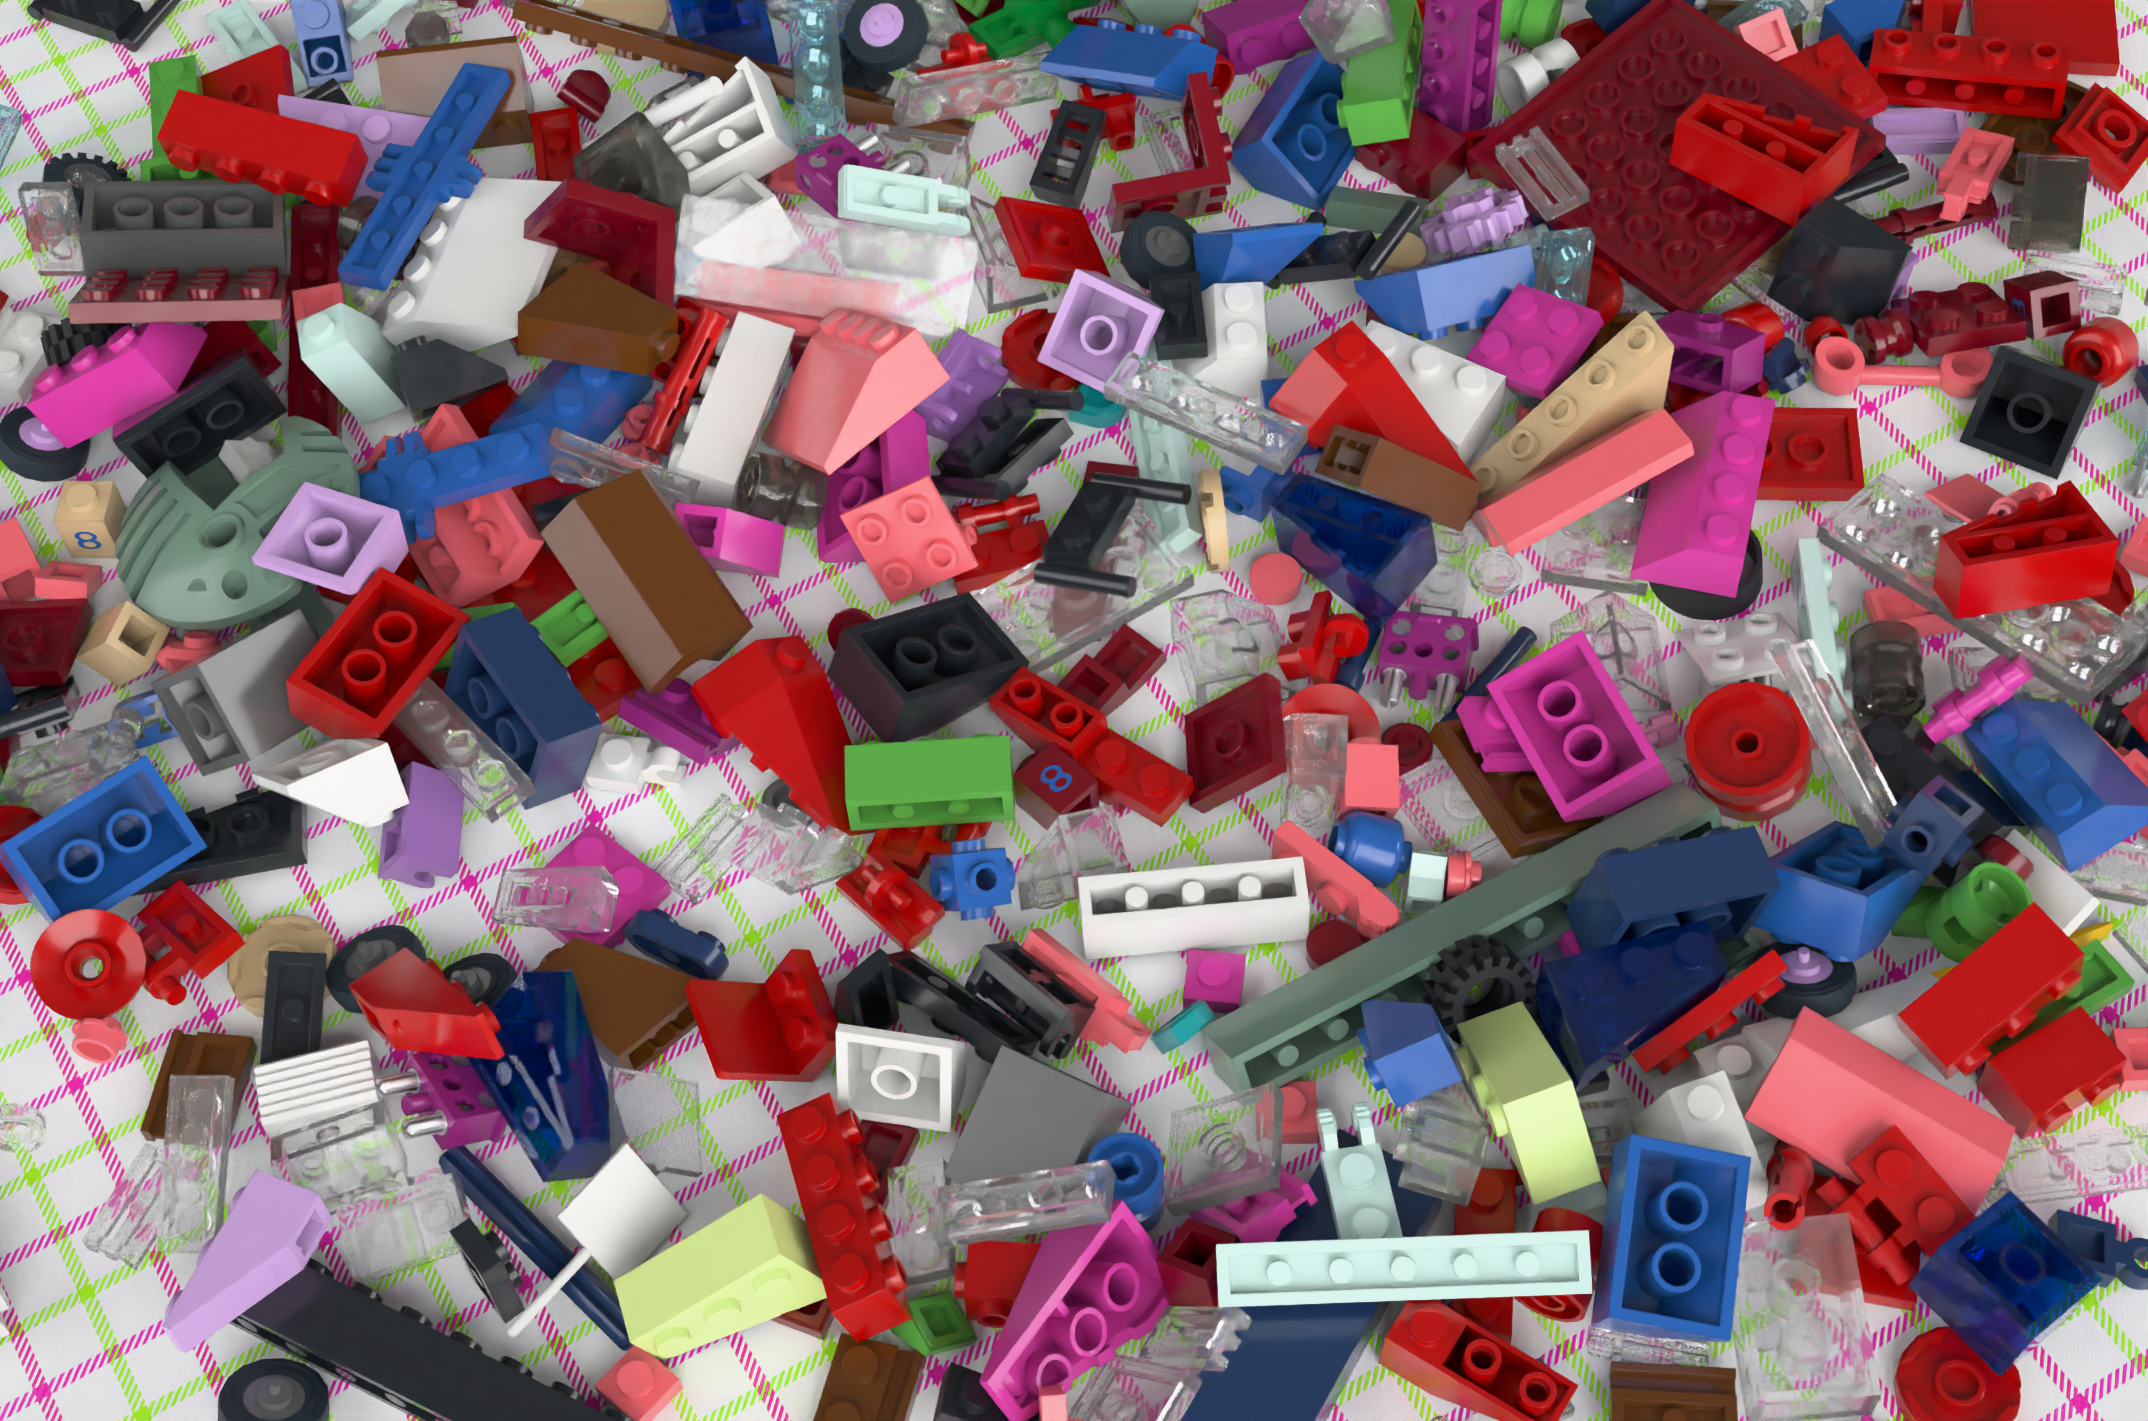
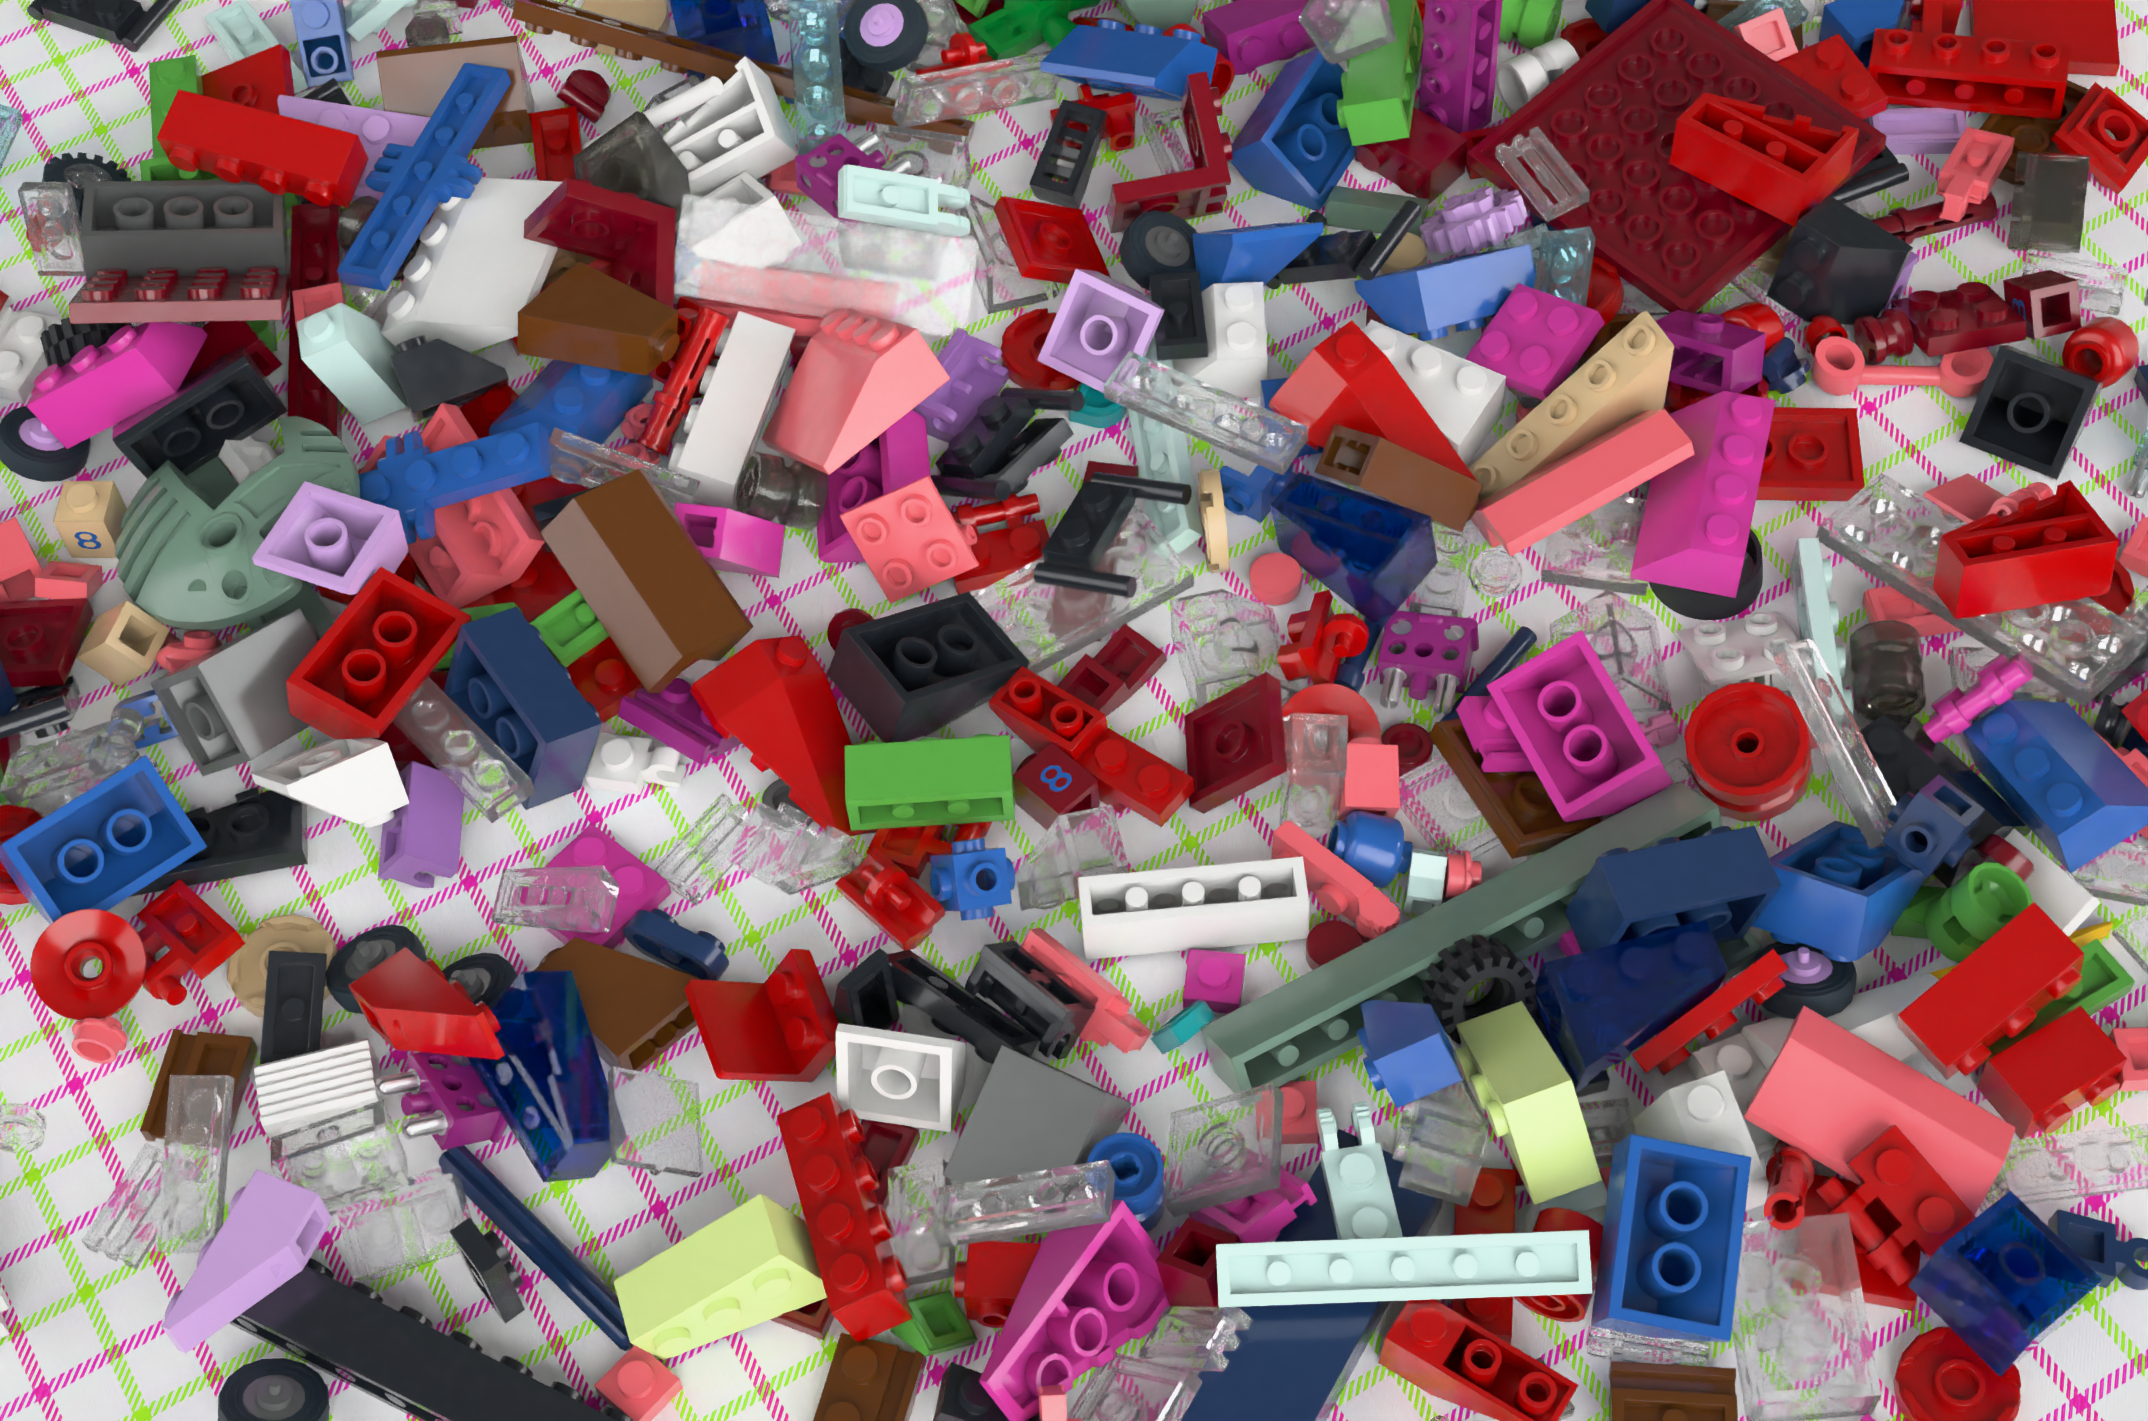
white piece [507,1143,688,1337] -> none

